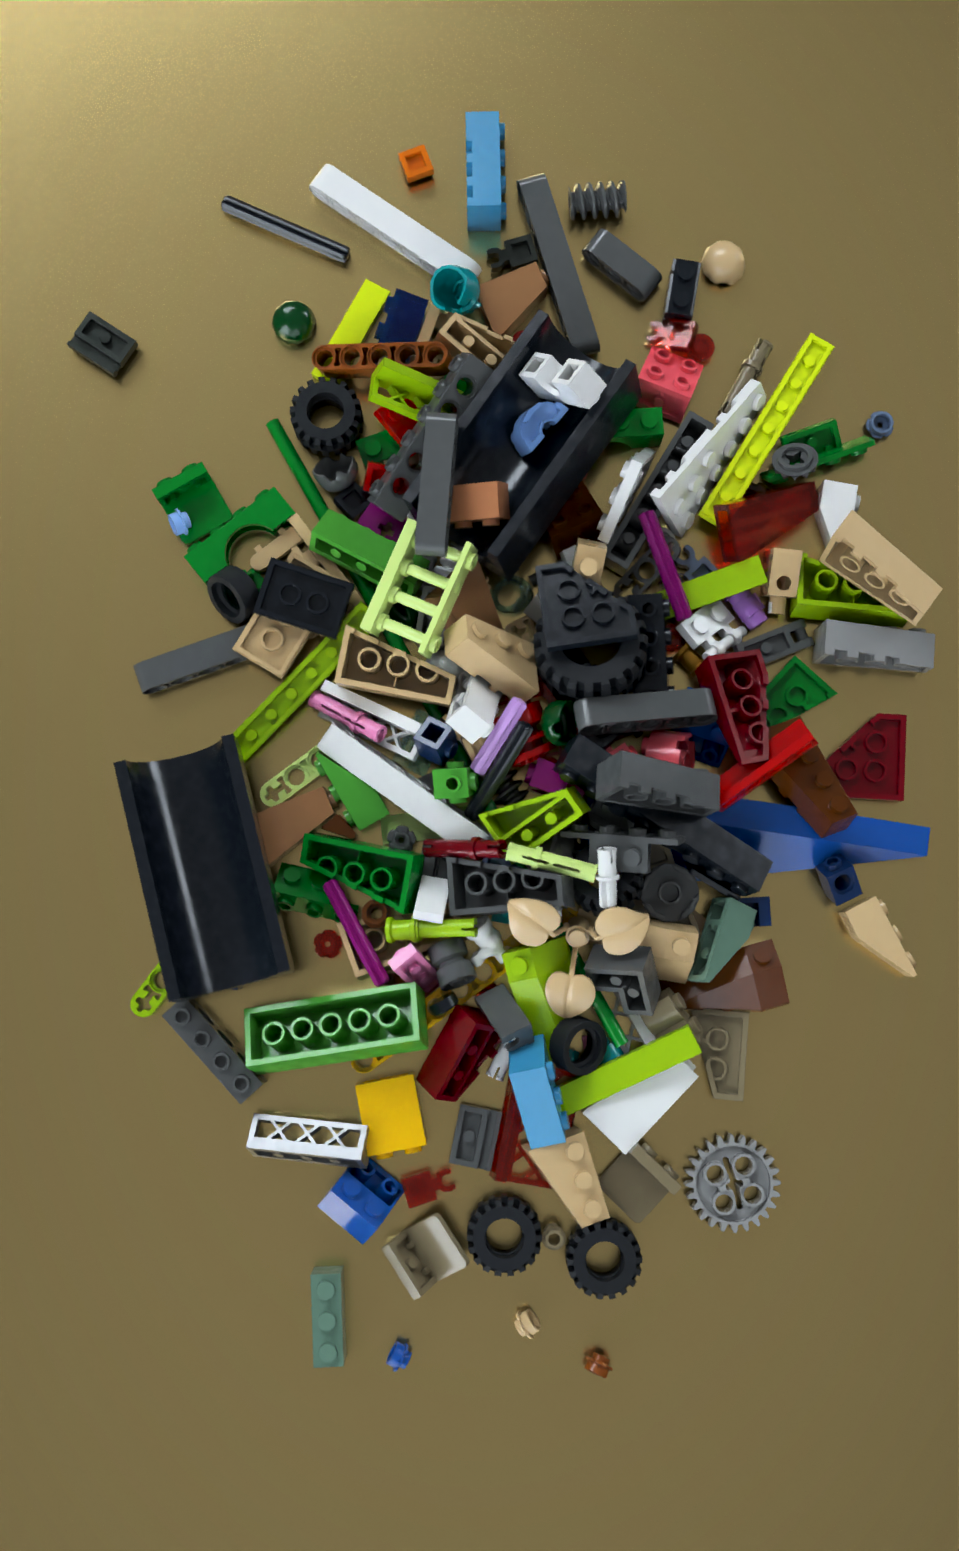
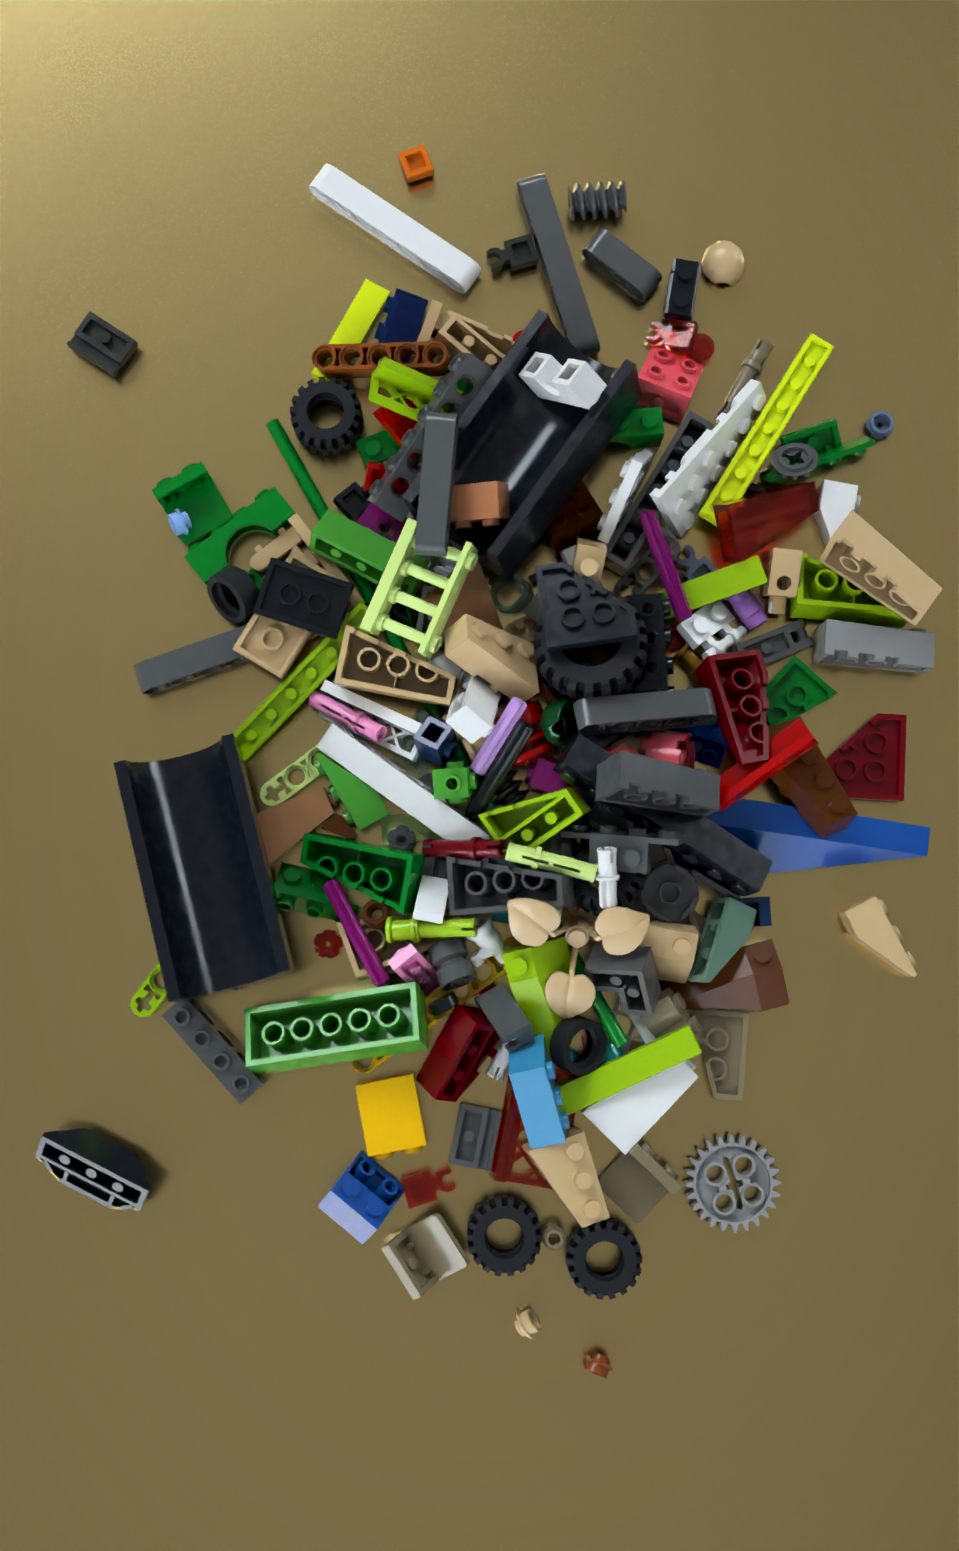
axle [221,195,350,263] -> none
fence [246,1113,369,1169] -> none
dark green hair [272,301,316,344] -> none
sand green brick [310,1265,347,1368] -> none
dark grey hair [312,453,359,492] -> none
blue plate [386,1341,412,1372] -> none
teal helmet [430,265,481,315] -> none
dark azure wedge [466,111,506,231] -> none
medium nougat slope [477,262,549,336] -> none
medium blue cylinder [511,401,569,457] -> none
dark blue brick [815,854,863,906] -> none
none -> black wedge [35,1128,151,1211]

